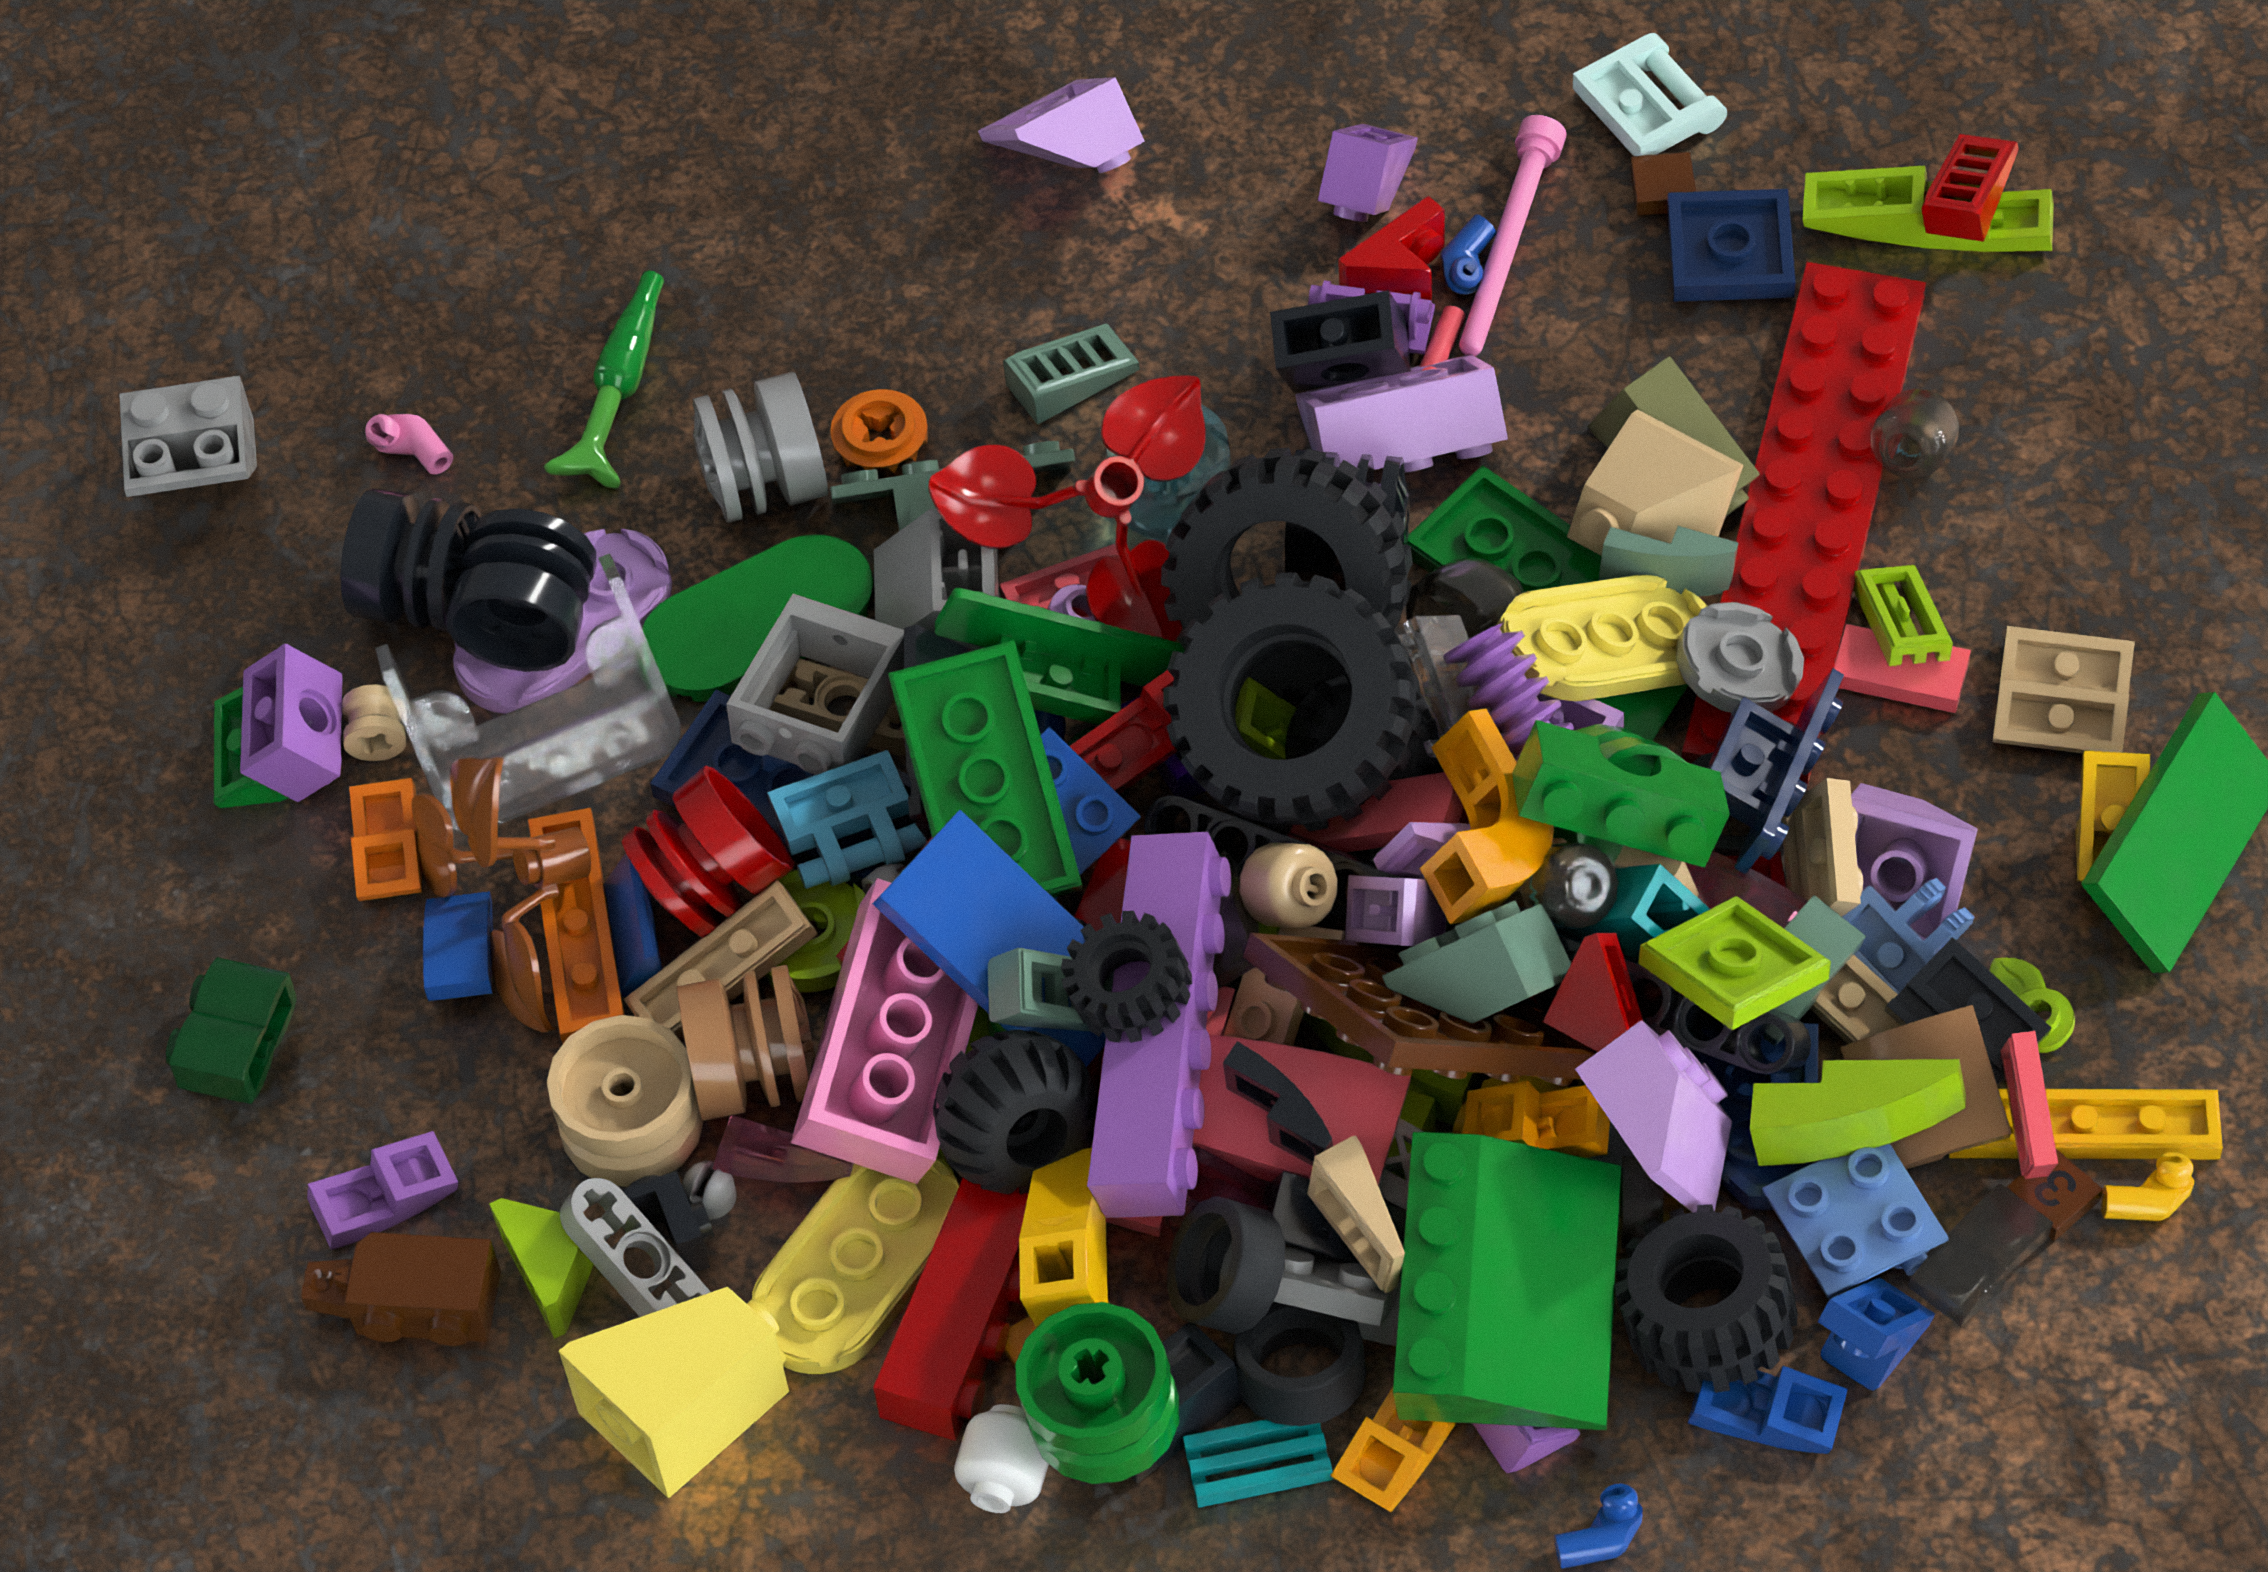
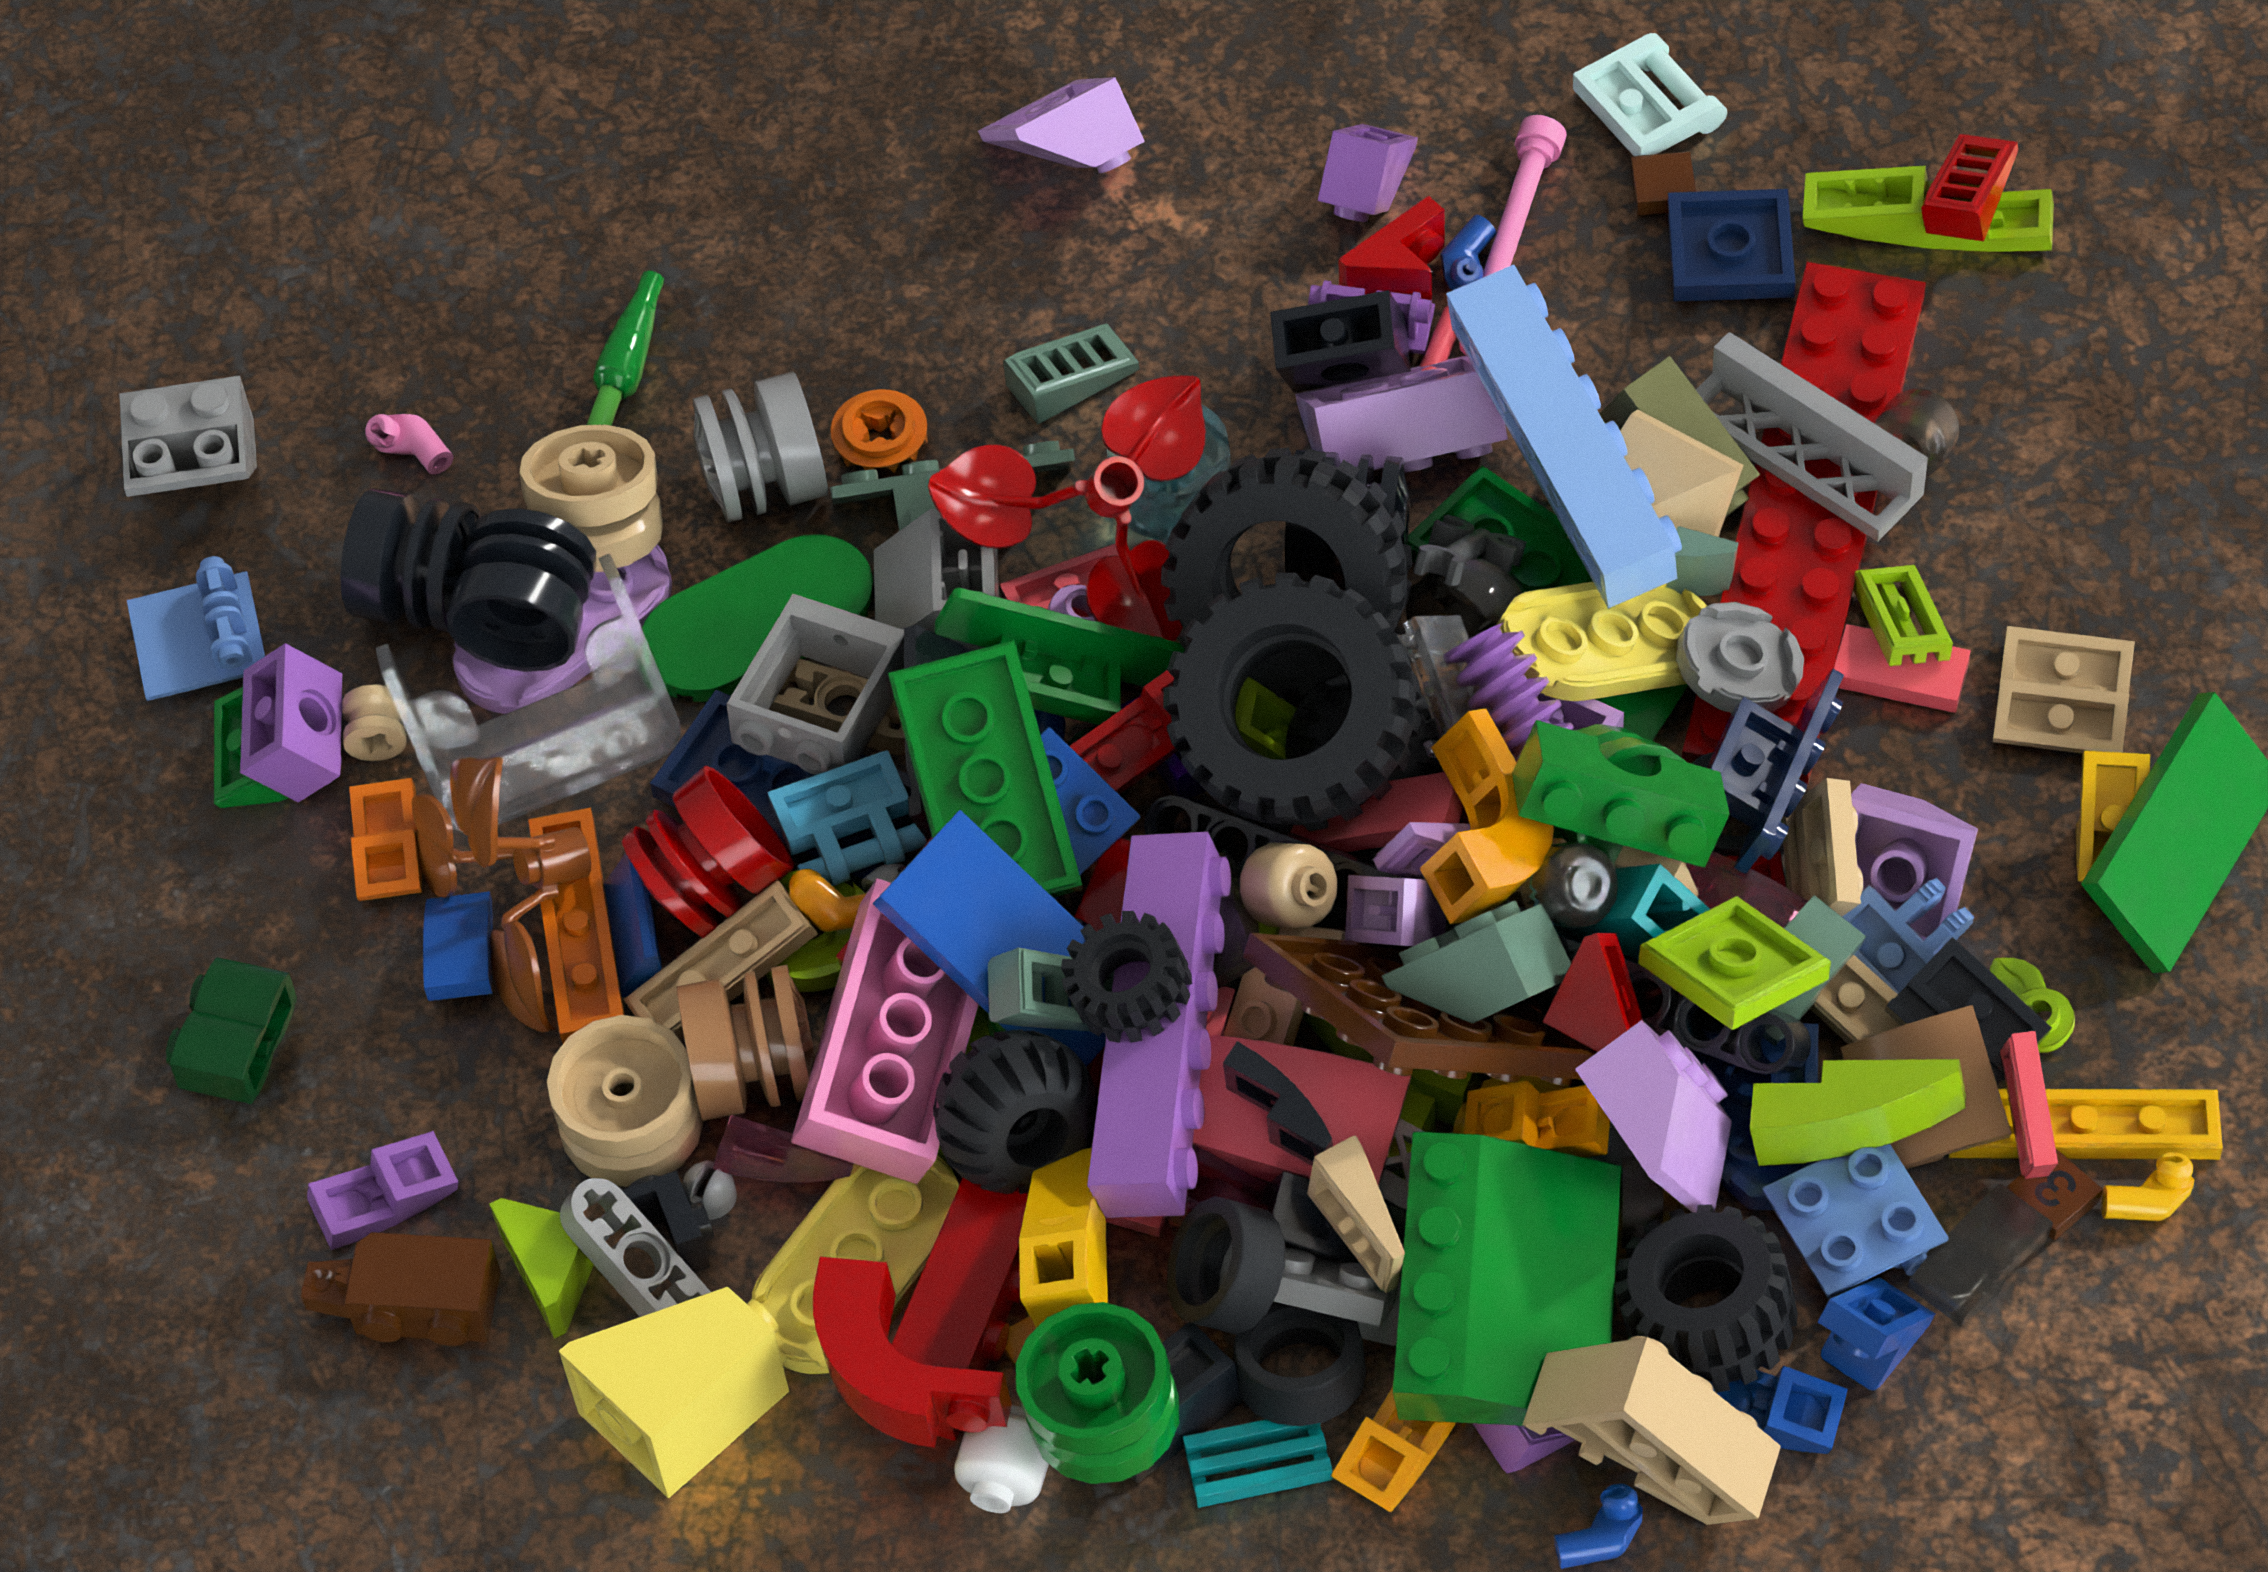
none -> medium blue hinge [127,556,265,701]
none -> tan wheel [519,425,663,572]
none -> light orange arm [788,869,867,932]
none -> red arch [813,1256,1012,1448]
none -> dark grey bar [1413,515,1527,586]
none -> light blue brick [1446,264,1682,609]
none -> tan wedge [1522,1336,1781,1525]
none -> light grey fence [1696,332,1928,542]

